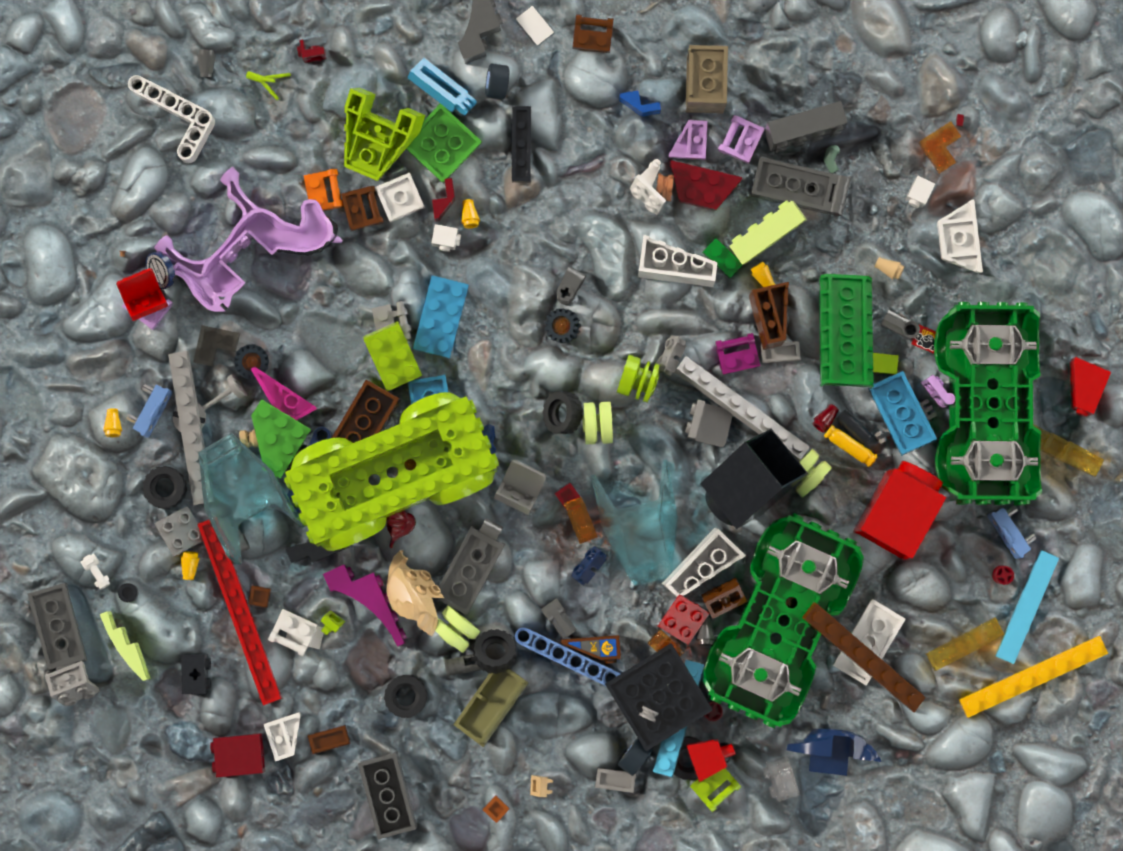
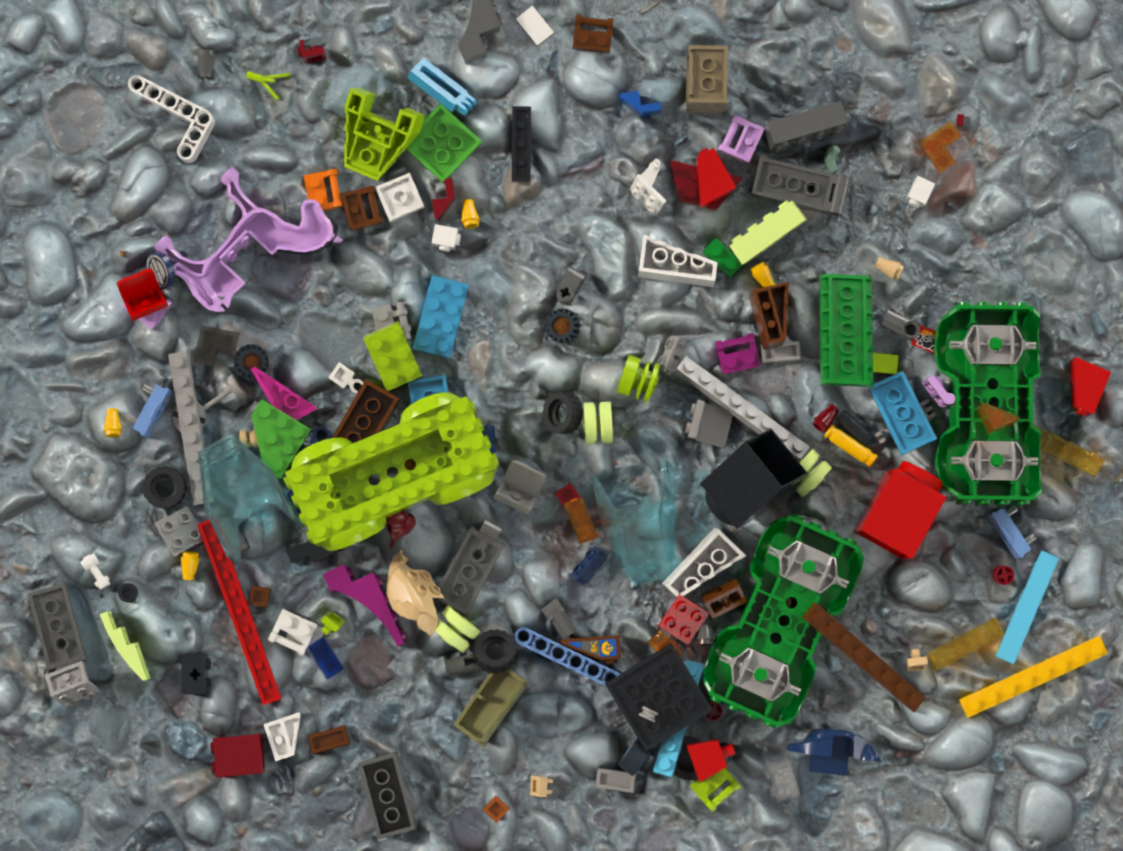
black tyre [384,675,428,718] -> none
black wheel [485,63,510,100] -> none
nougat wheel [656,173,674,202] -> none
lavender wing [669,120,707,160] -> none
white plate [832,599,905,686] -> none
white wing [937,200,983,273] -> none
none -> clear blue plate [306,637,344,680]
none -> white plate [328,362,364,394]
none -> red slope [696,148,736,209]
none -> tan tile [905,649,928,672]
none -> clear orange slope [977,402,1019,435]

